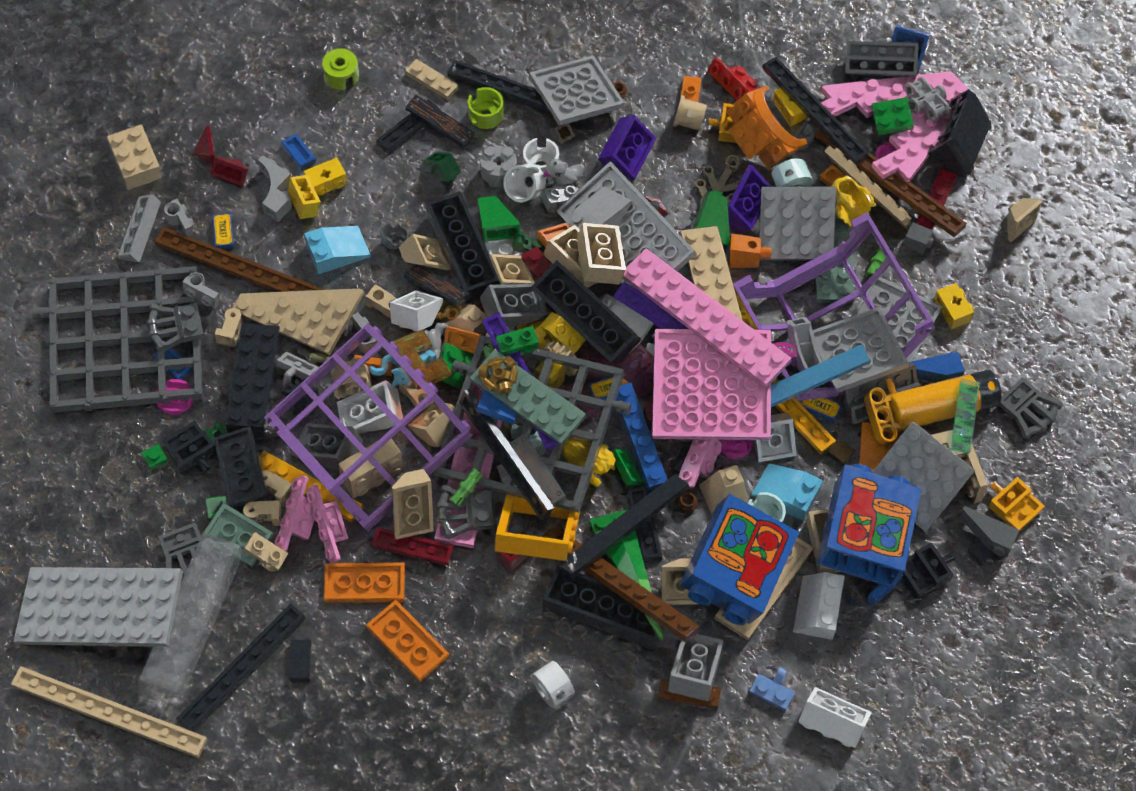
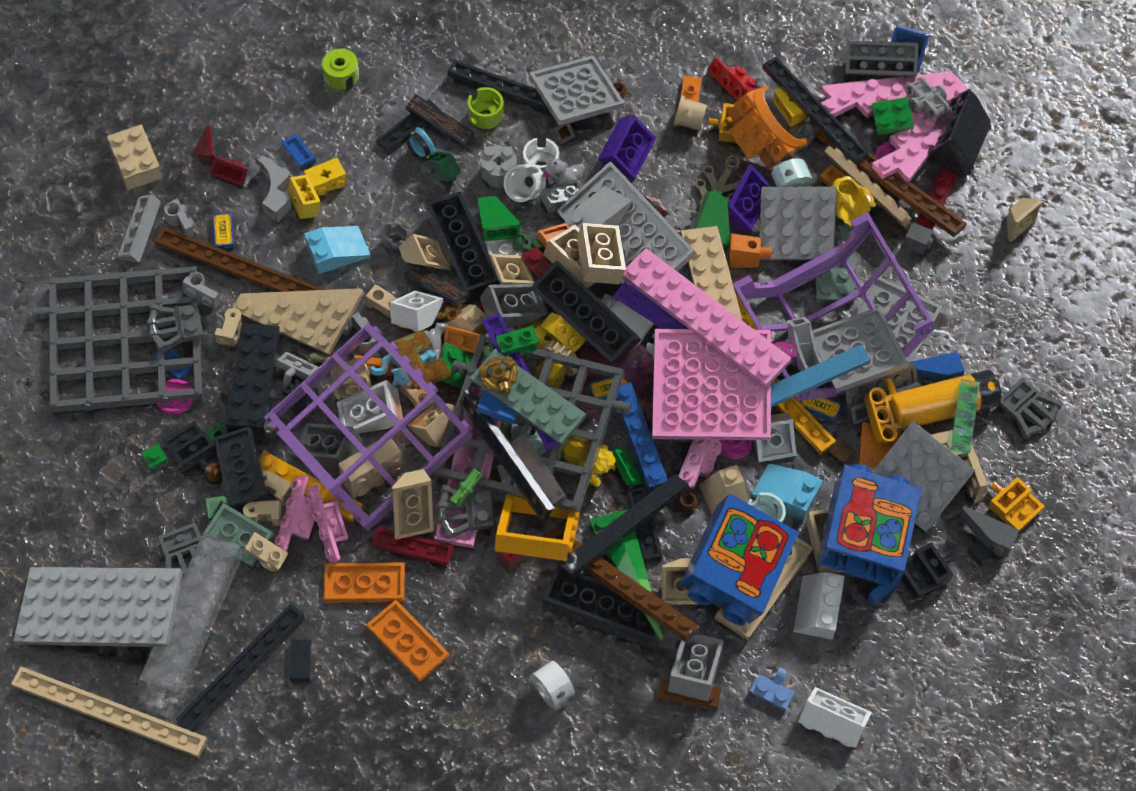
tan plate [405,59,458,100] -> none
bright green pin [865,247,890,278] -> none
yellow brick [934,283,974,329] -> none
none -> reddish brown plate [204,463,222,482]
none -> piece [407,128,435,158]

